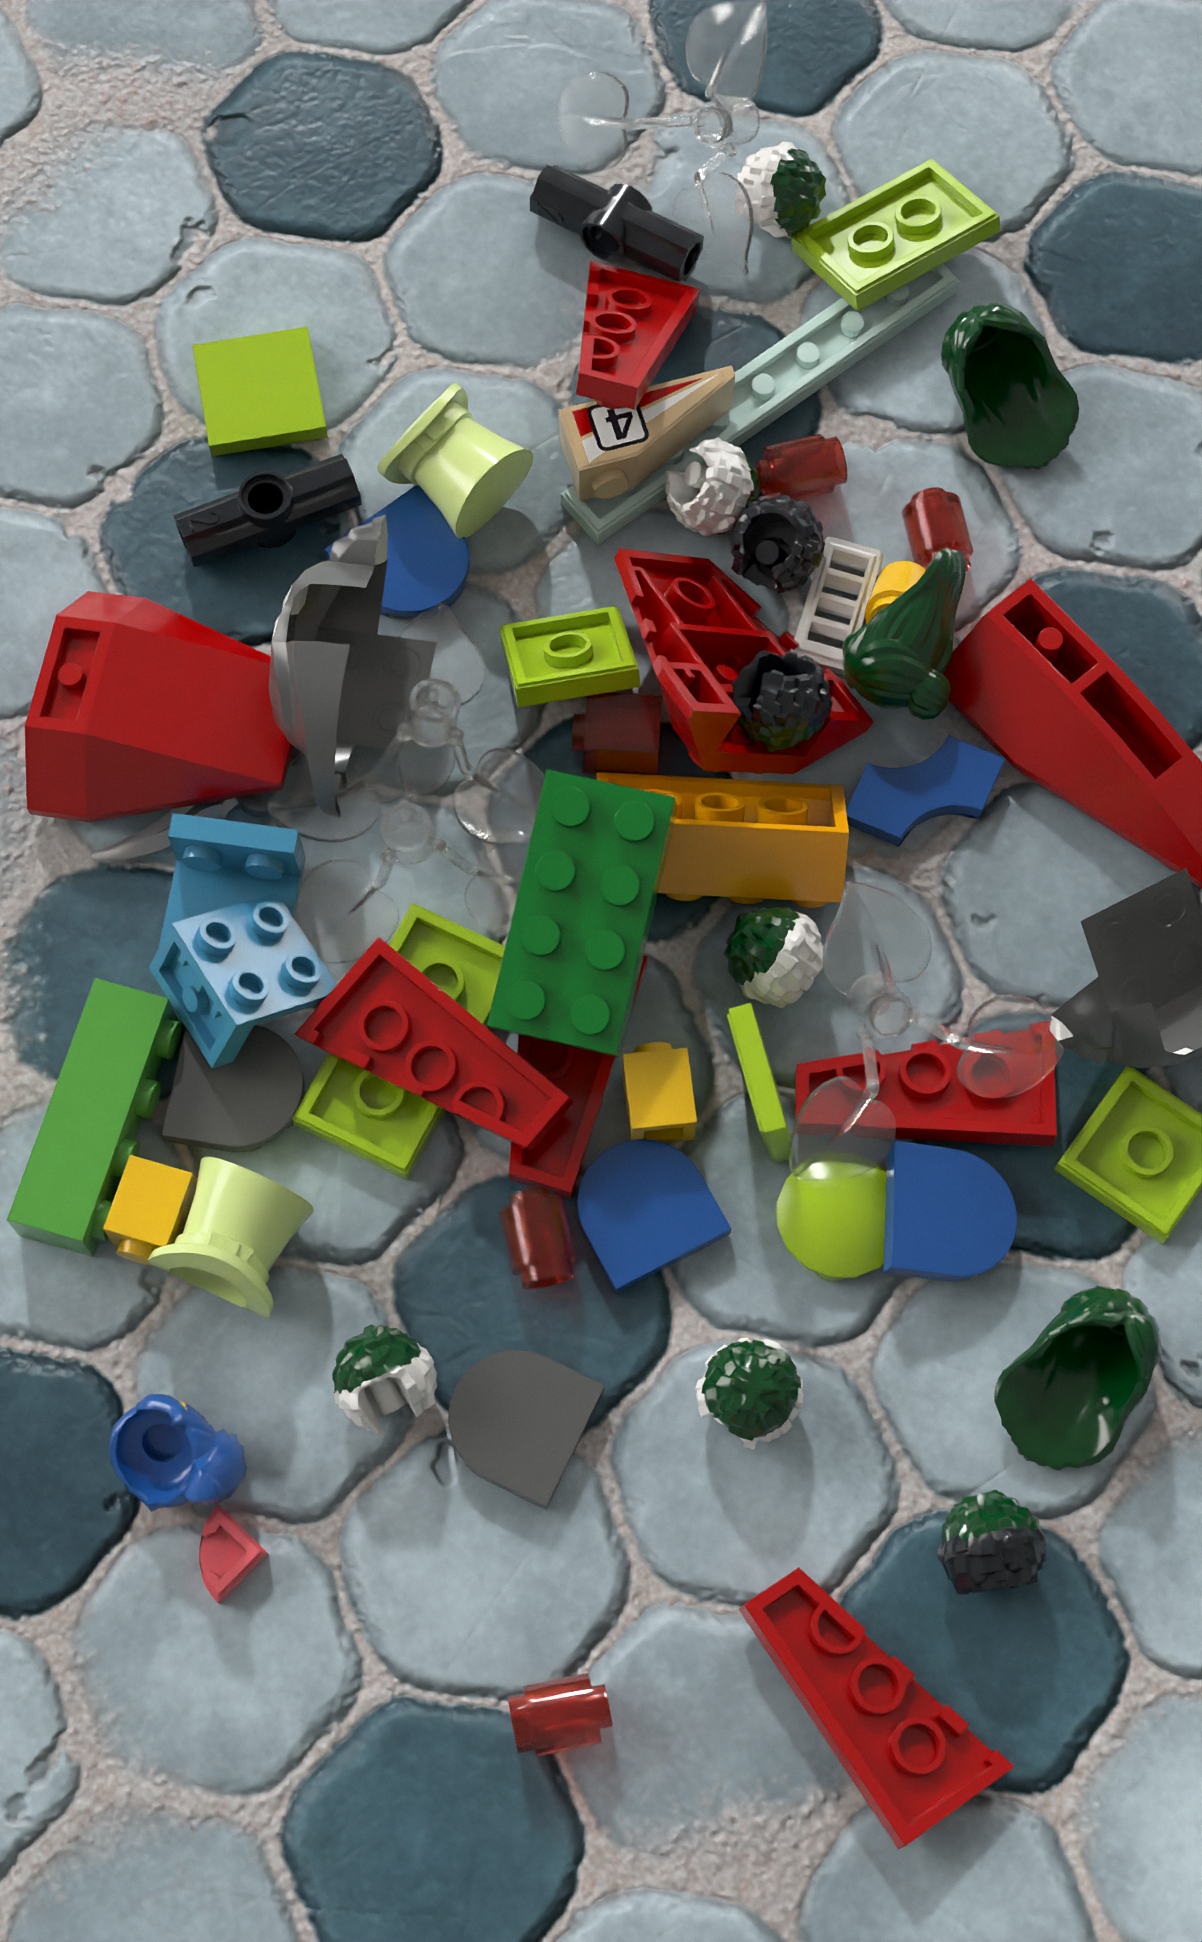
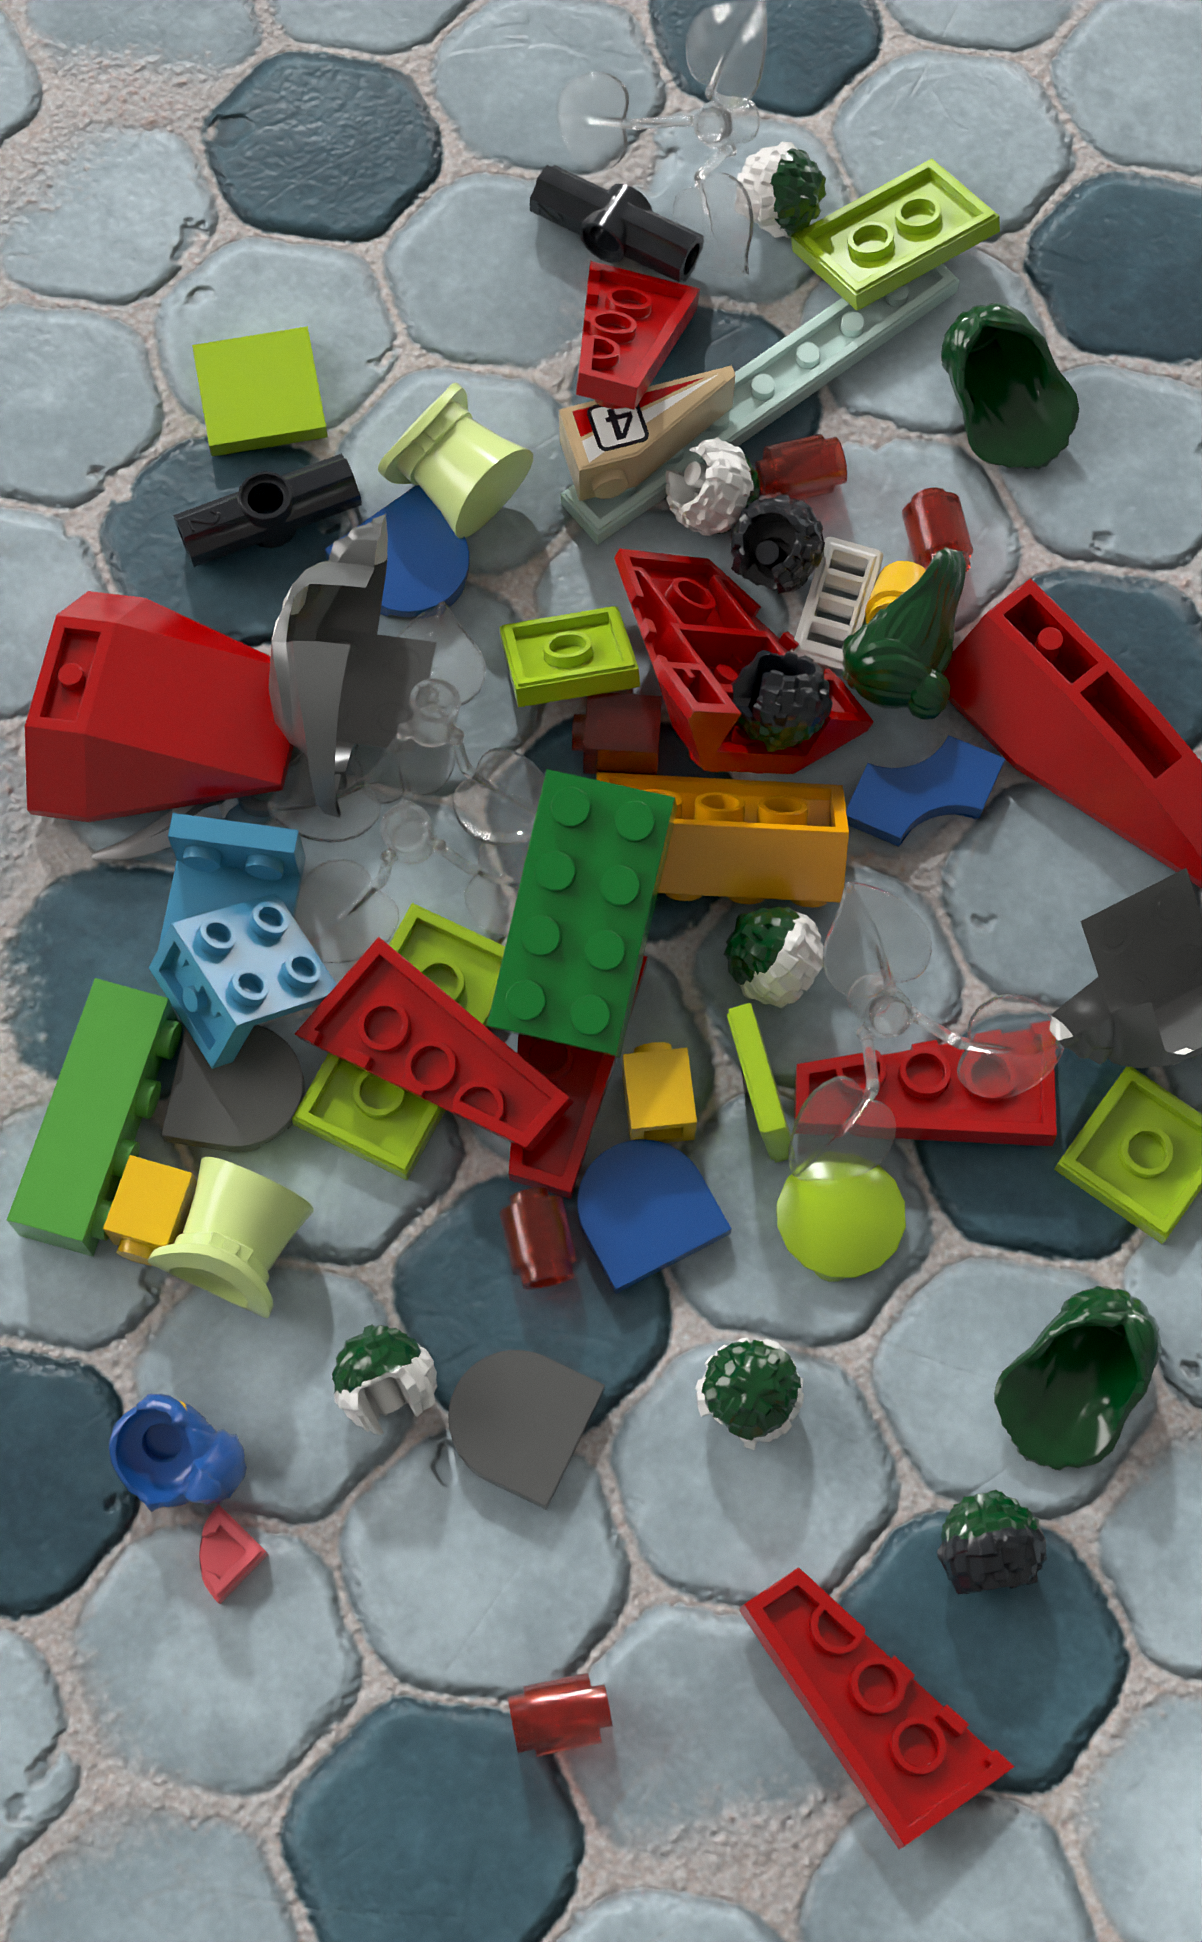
blue tile [883,1140,1017,1282] -> none

